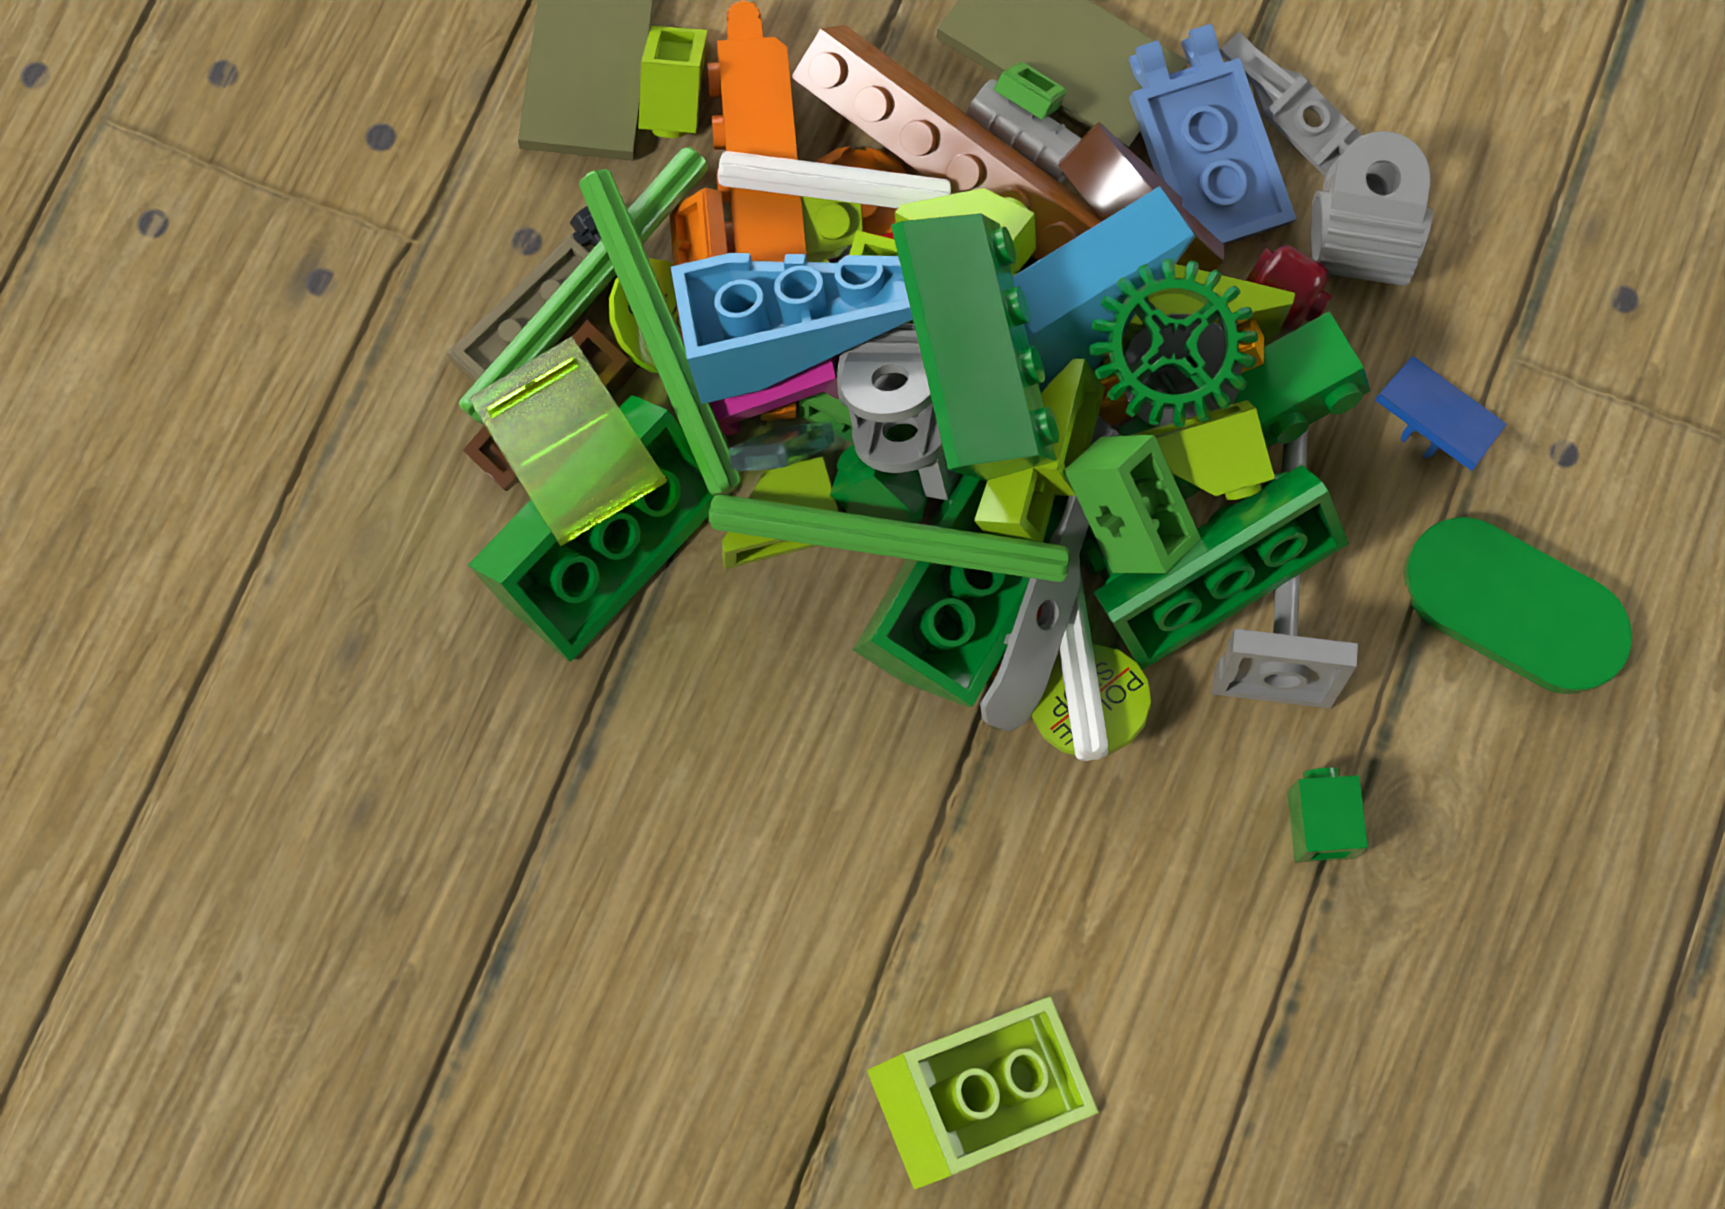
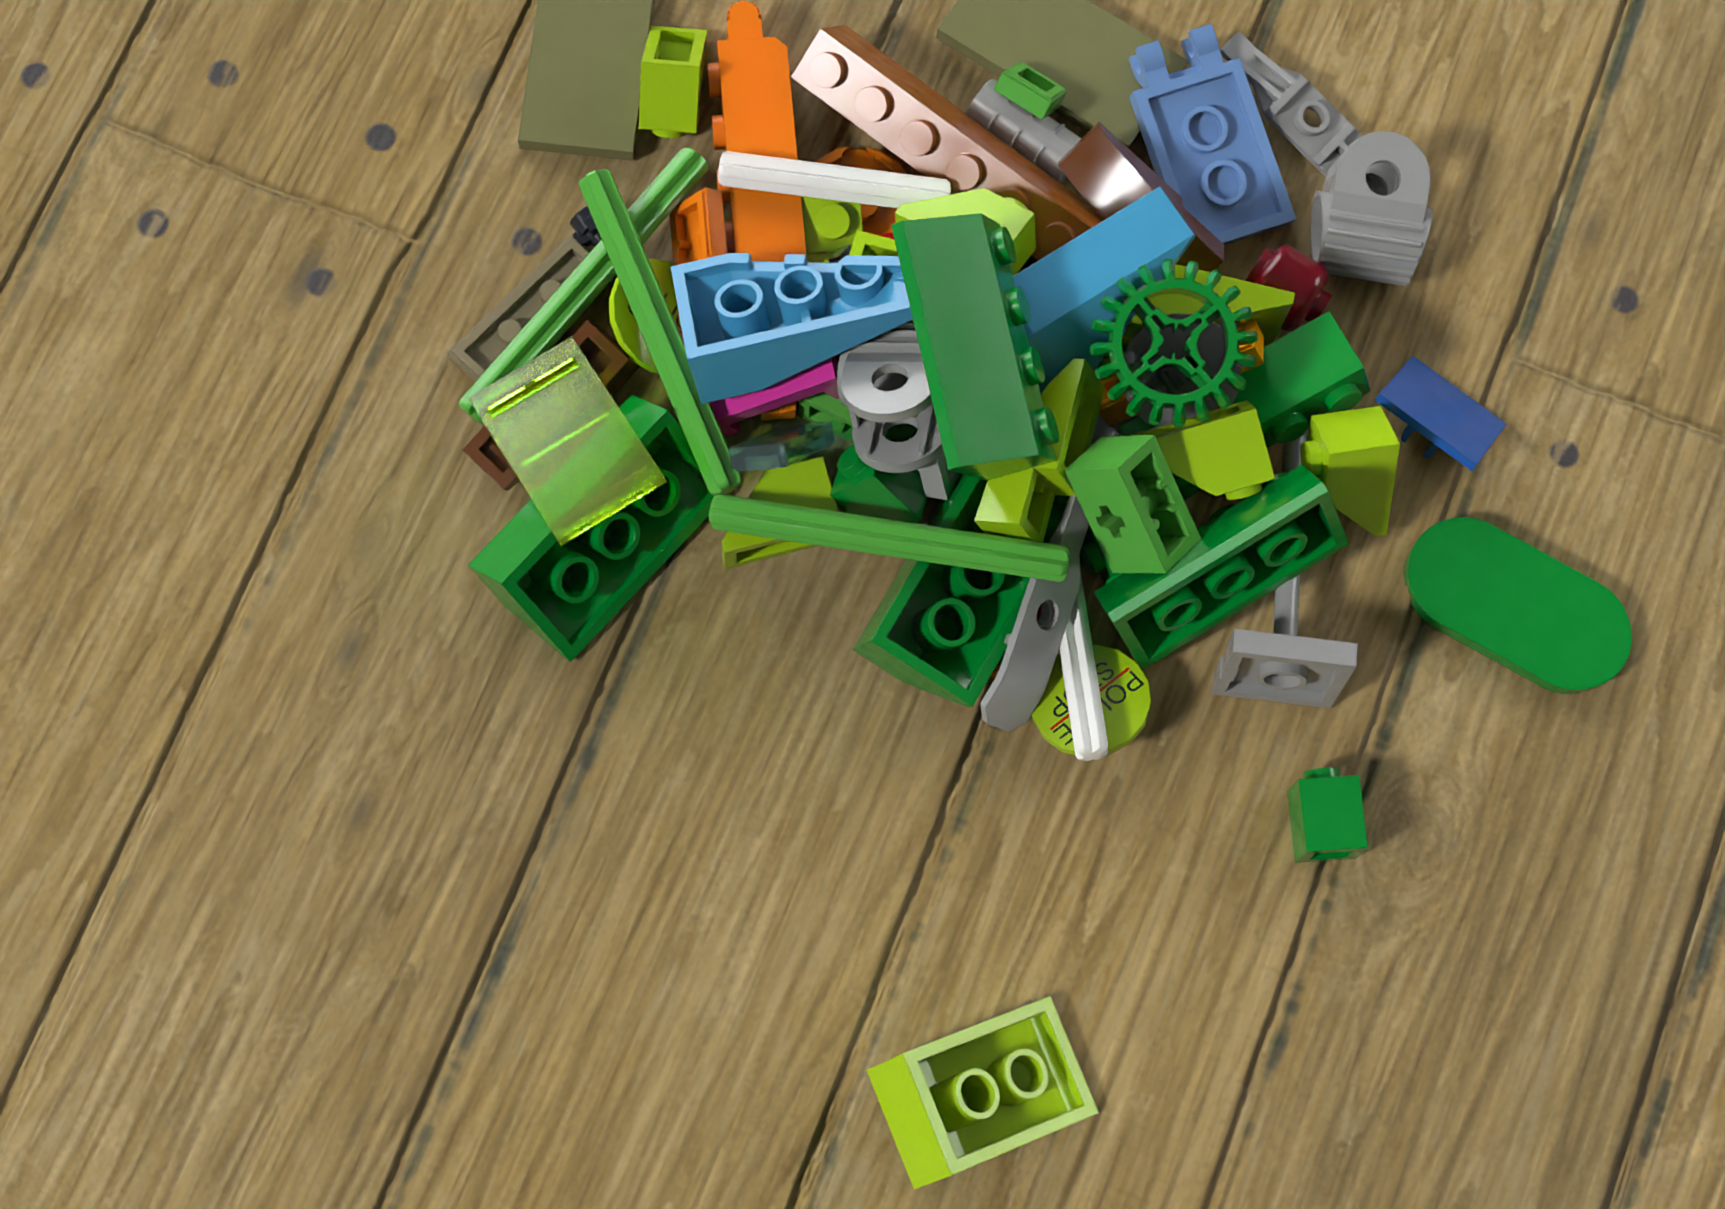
none -> lime slope [1300,406,1400,536]

